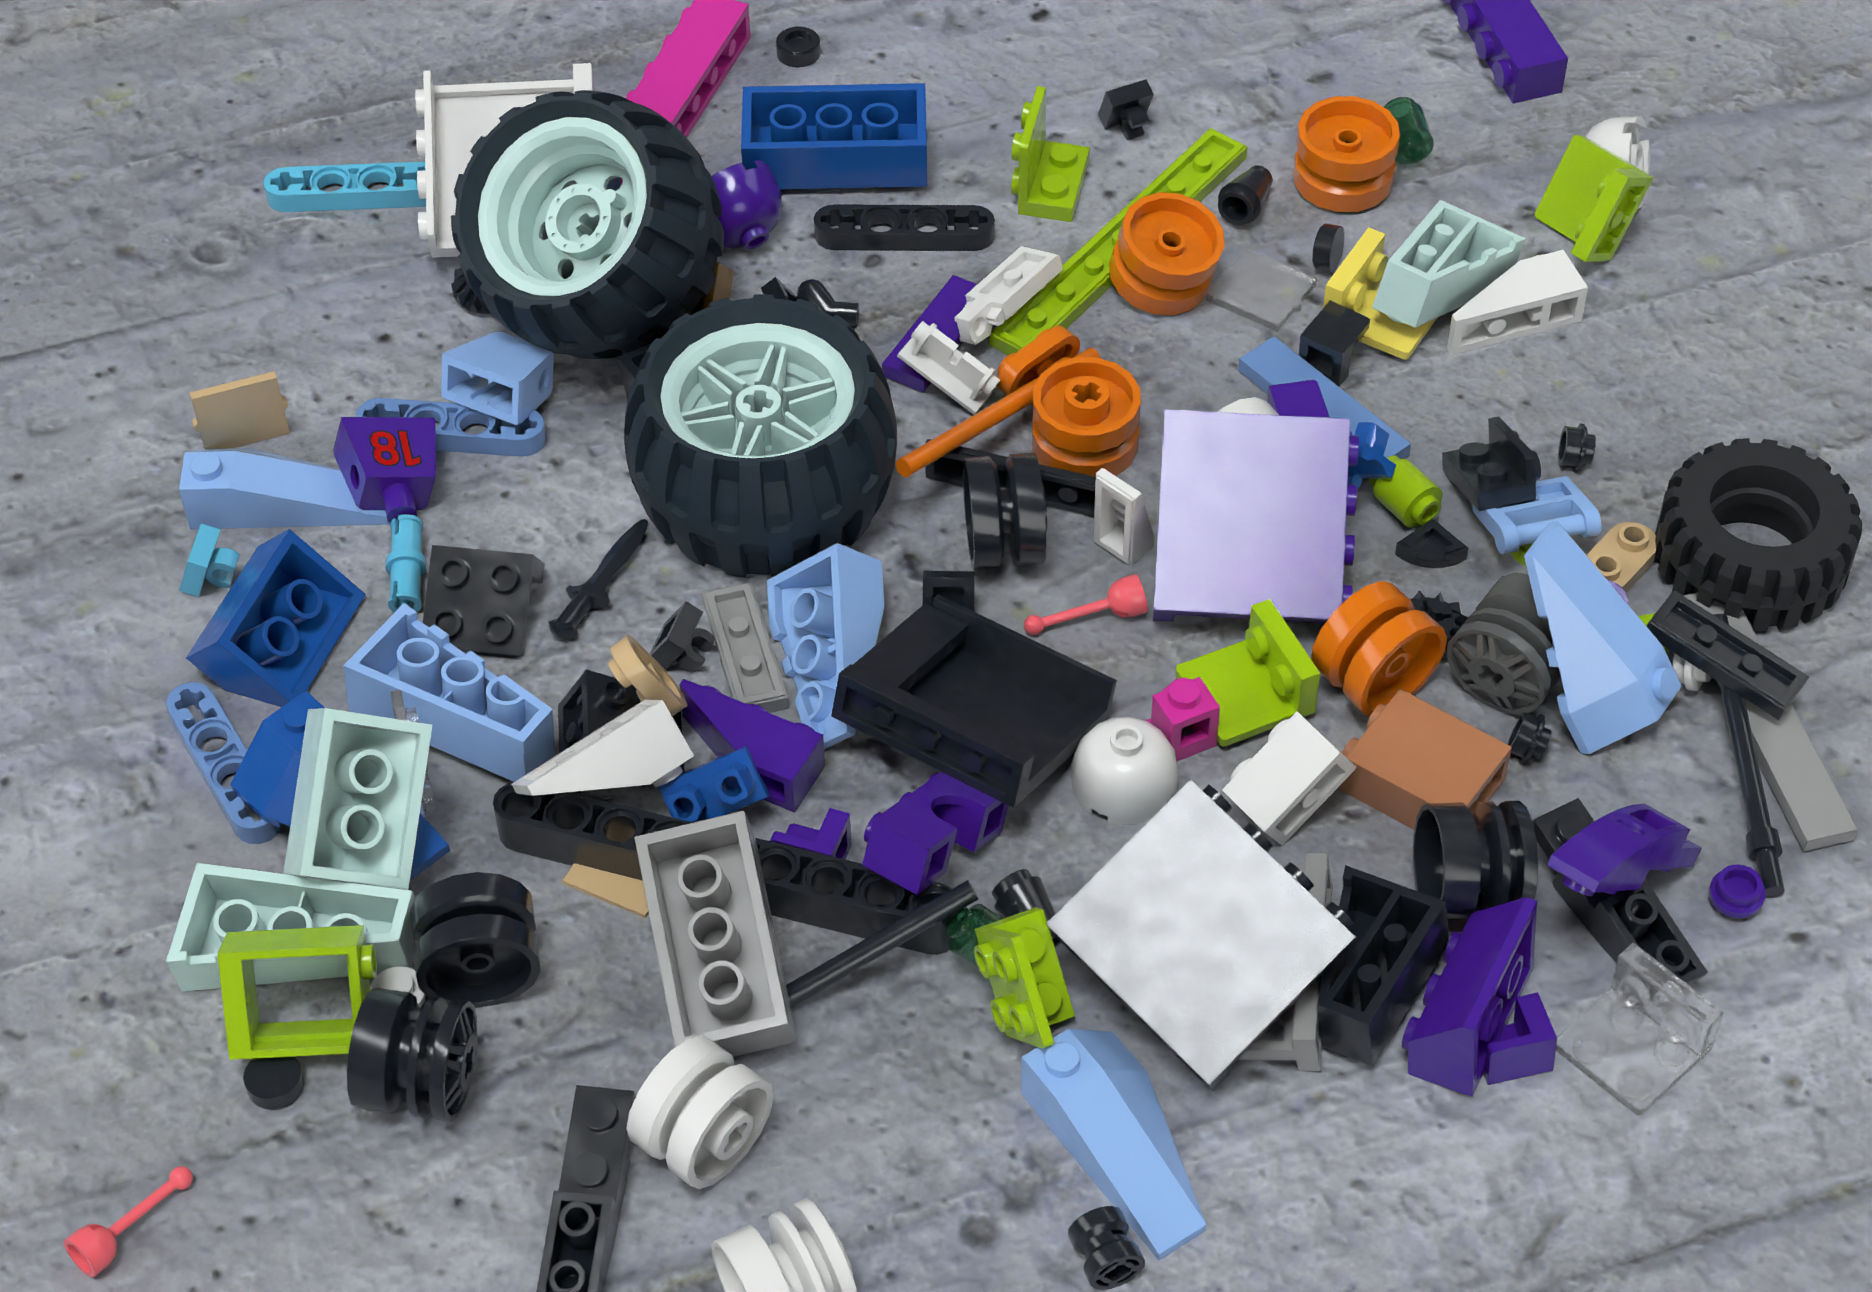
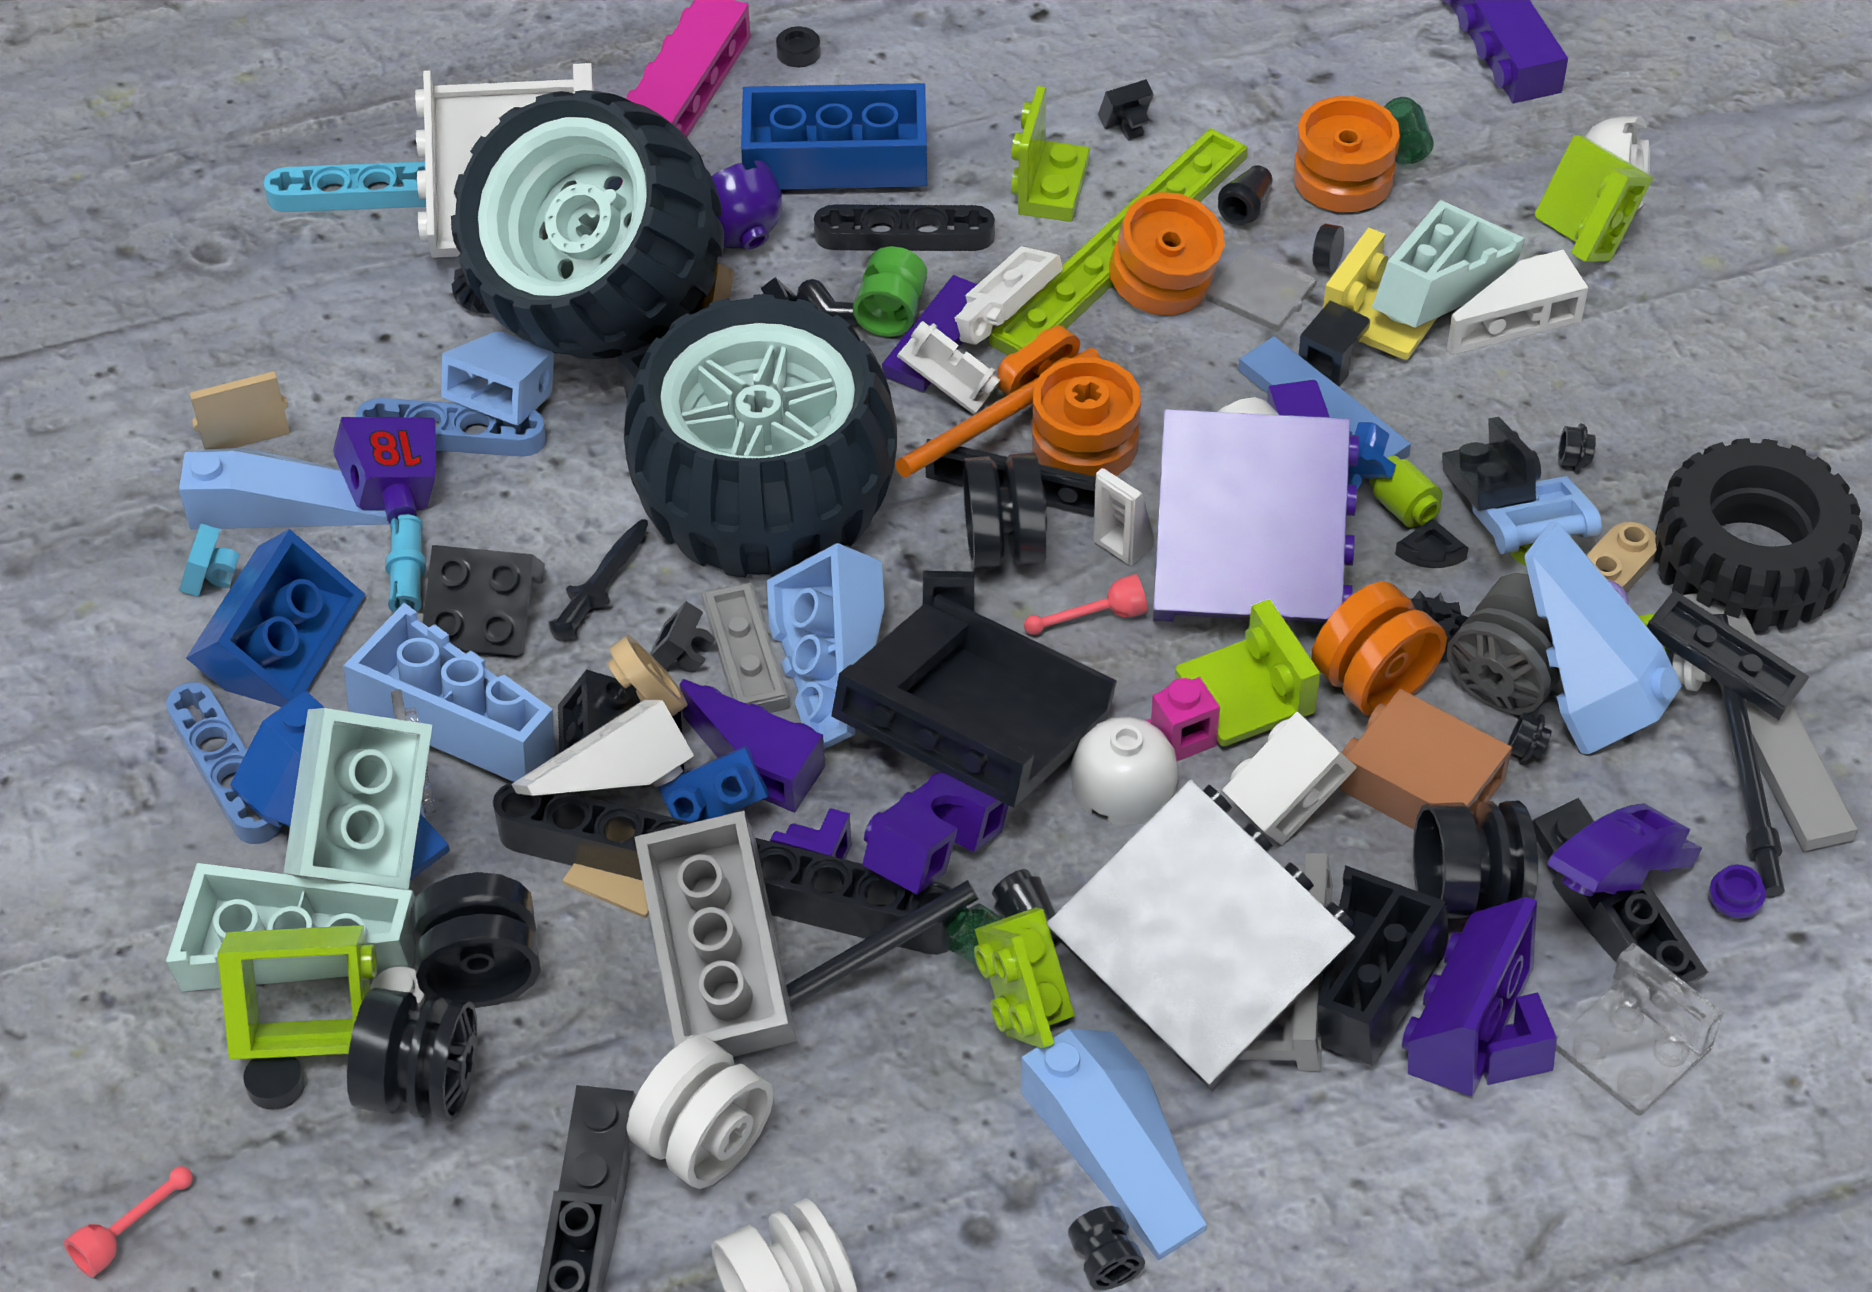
none -> bright green wheel [853,246,927,337]

